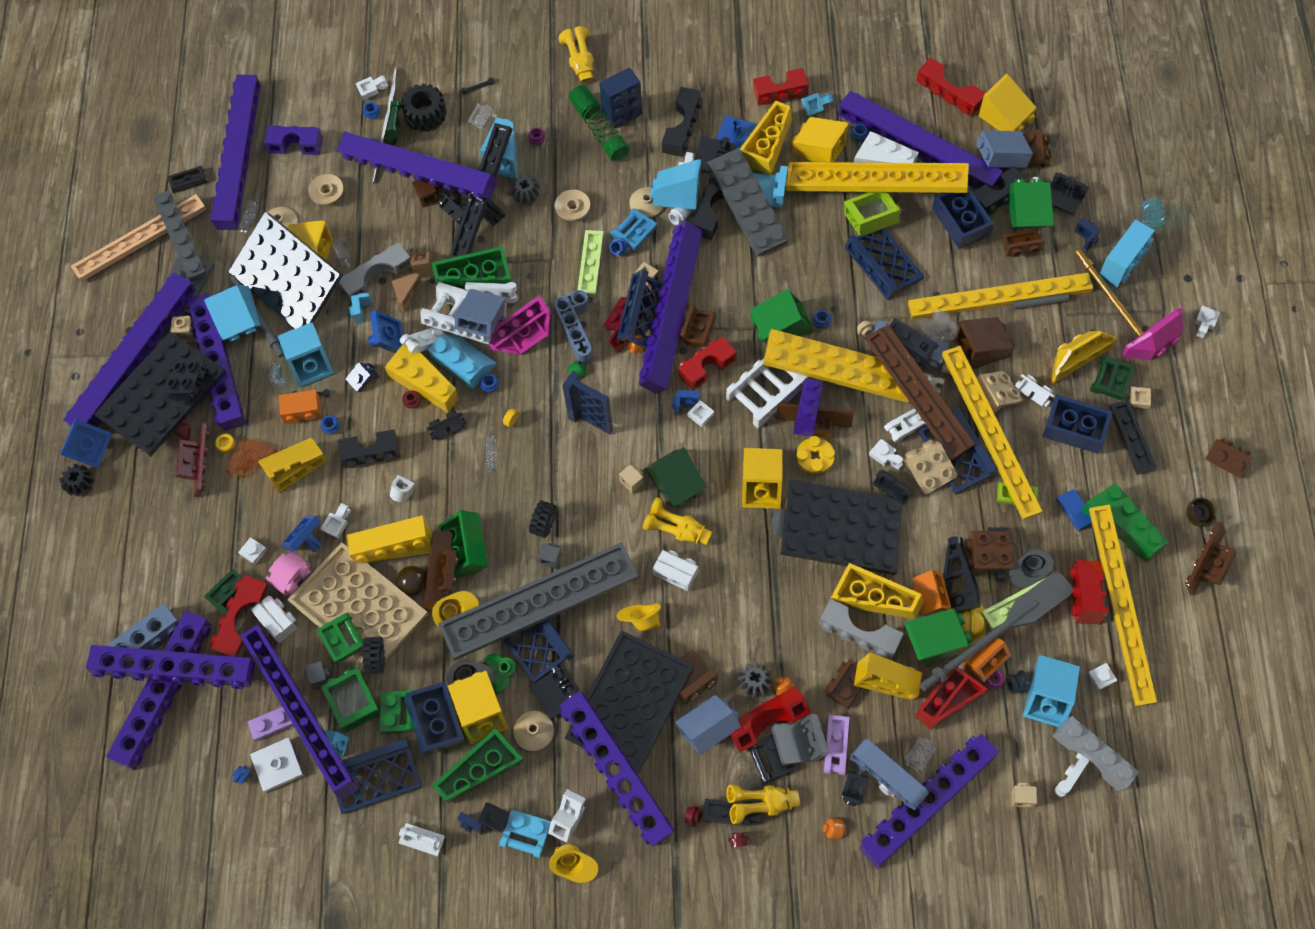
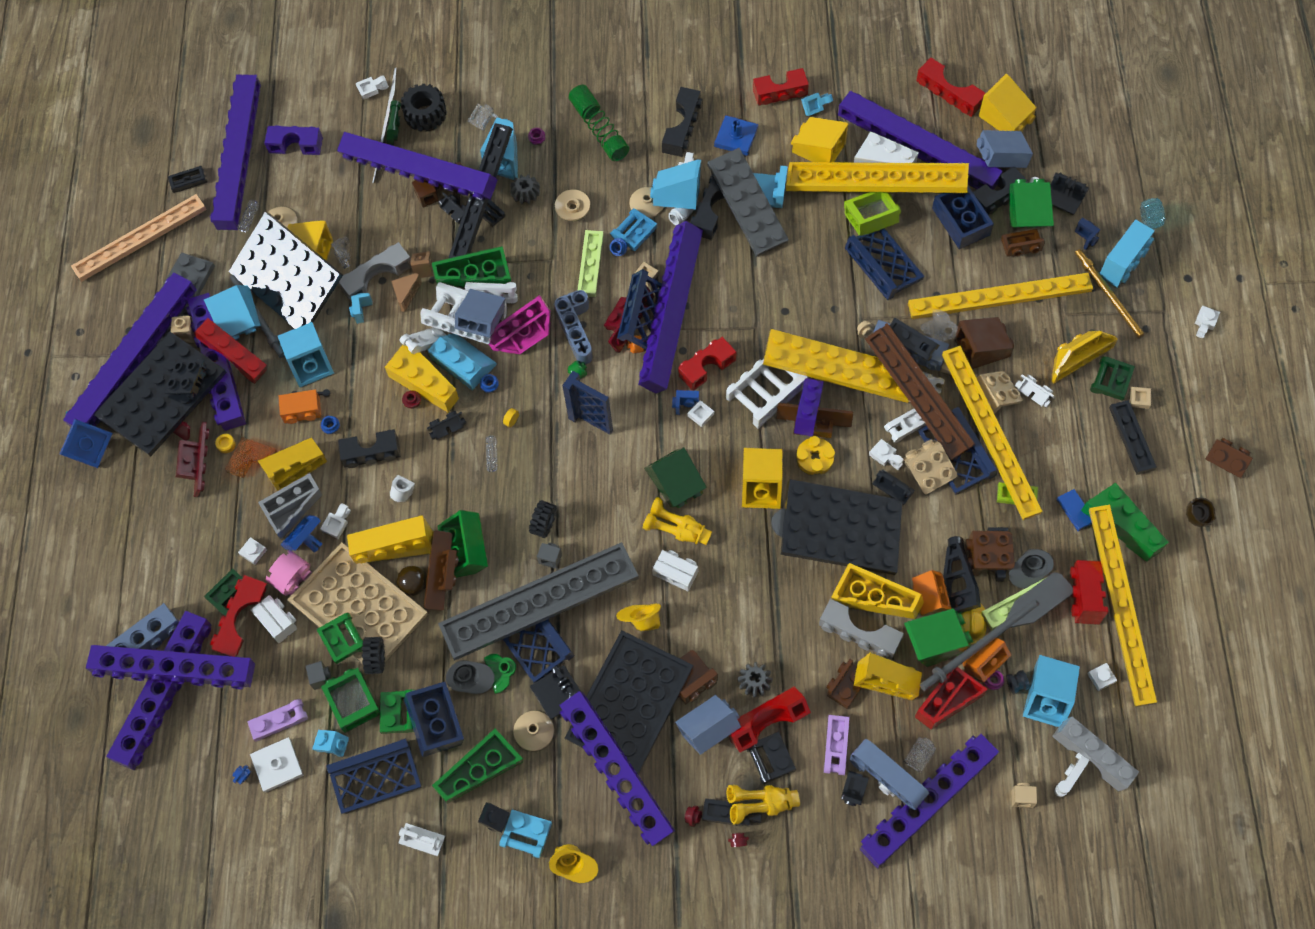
black gear [59,464,95,497] -> none
dark grey plate [153,190,207,282] -> none
dark purple brick [241,624,359,800] -> none
clear arm [268,363,286,388] -> none
tan dish [308,174,344,205] -> none
bracket [346,363,380,392] -> none
blue plate [363,102,380,119] -> none
blue tile [368,310,403,353] -> none
yellow piece [432,591,479,626] -> none
yellow slope [448,671,509,744] -> none
dark blue bracket [457,812,489,835] -> none
black hinge [461,77,495,94] -> none
white brick [548,789,586,843] -> none
yellow piece [558,26,594,83] -> none
dark blue brick [599,67,643,128] -> none
tan plate [619,464,644,494] -> none
reddish brown bracket [680,304,716,347] -> none
black hinge [694,136,735,172] -> none
yellow wedge [740,101,792,176] -> none
green slope [750,289,814,344] -> none
dark grey bracket [771,713,829,765] -> none
orange piece [773,677,794,696] -> none
blue plate [812,310,831,328] -> none
orange piece [823,818,846,839] -> none
blue plate [851,124,868,141] -> none
dark grey bar [1013,294,1069,309] -> none
reddish brown bracket [1023,129,1052,167] -> none
dark blue brick [1042,394,1113,454] -> none
dark pink wedge [1122,305,1183,360] -> none
reddish brown bracket [1185,521,1237,595] -> none
none -> red arch [195,318,267,384]
none -> light grey wedge [258,473,322,540]

